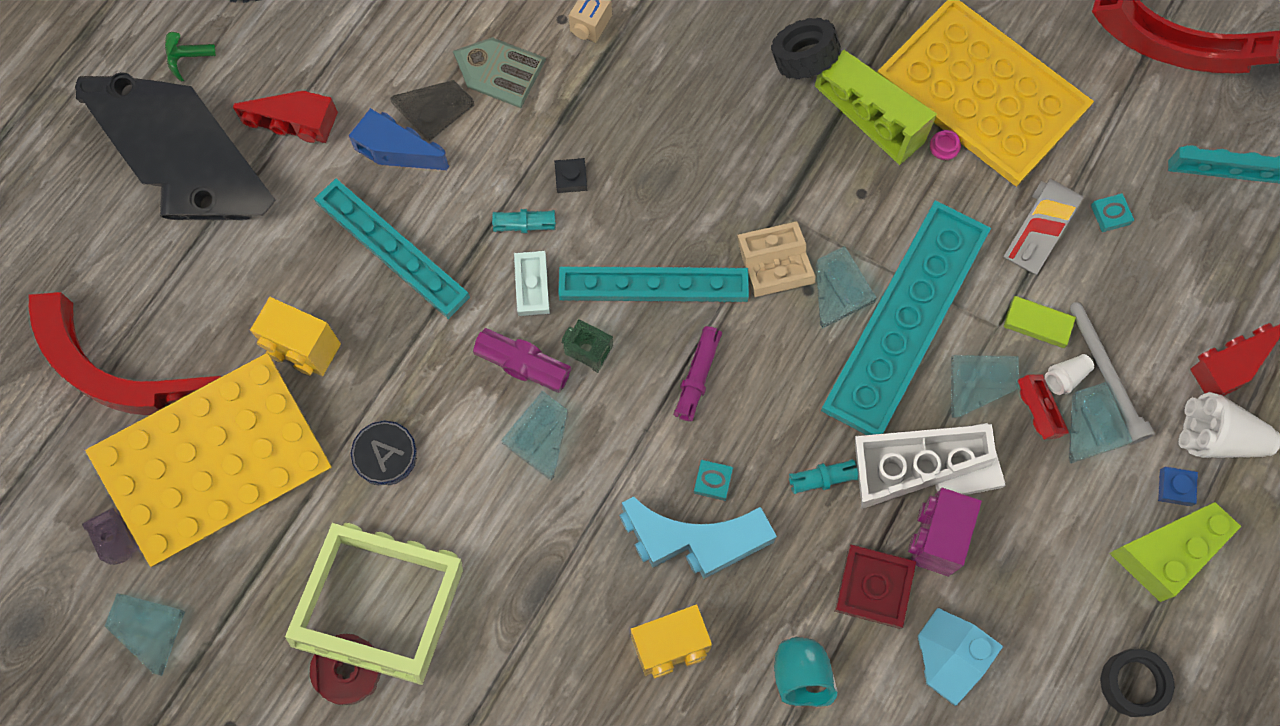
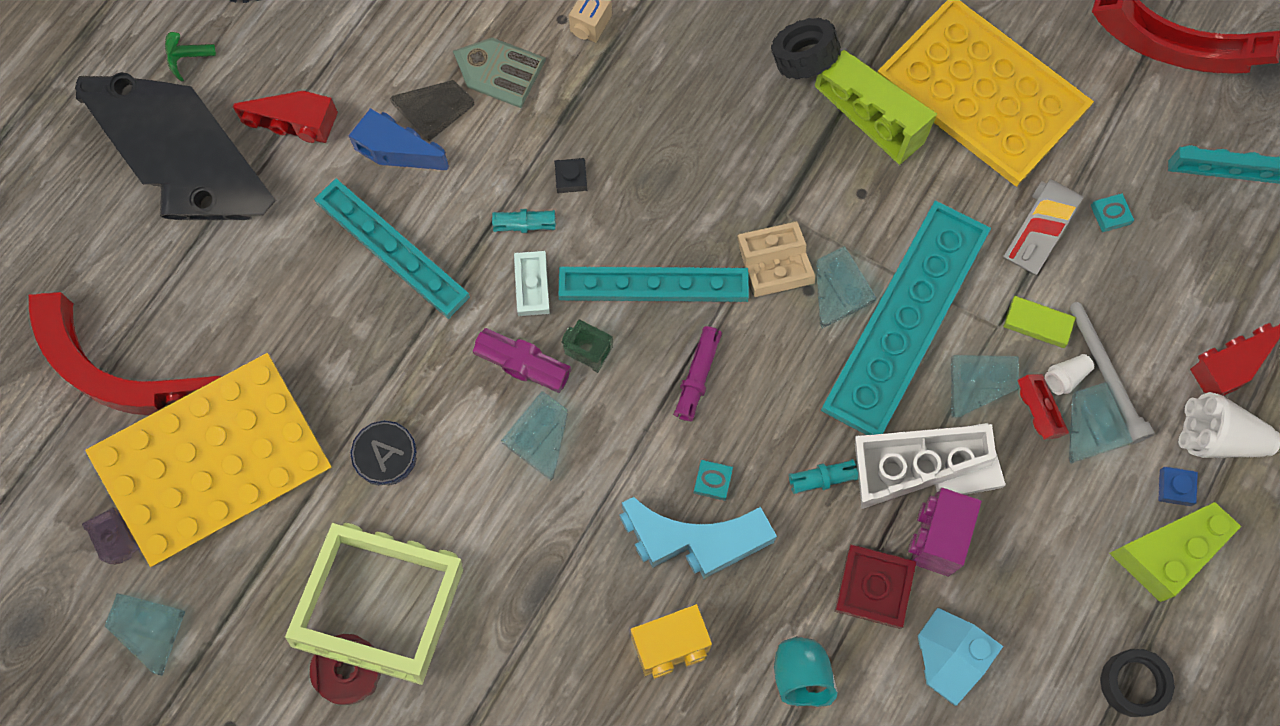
yellow brick [250,297,341,377] -> none
dark pink plate [930,130,961,160] -> none

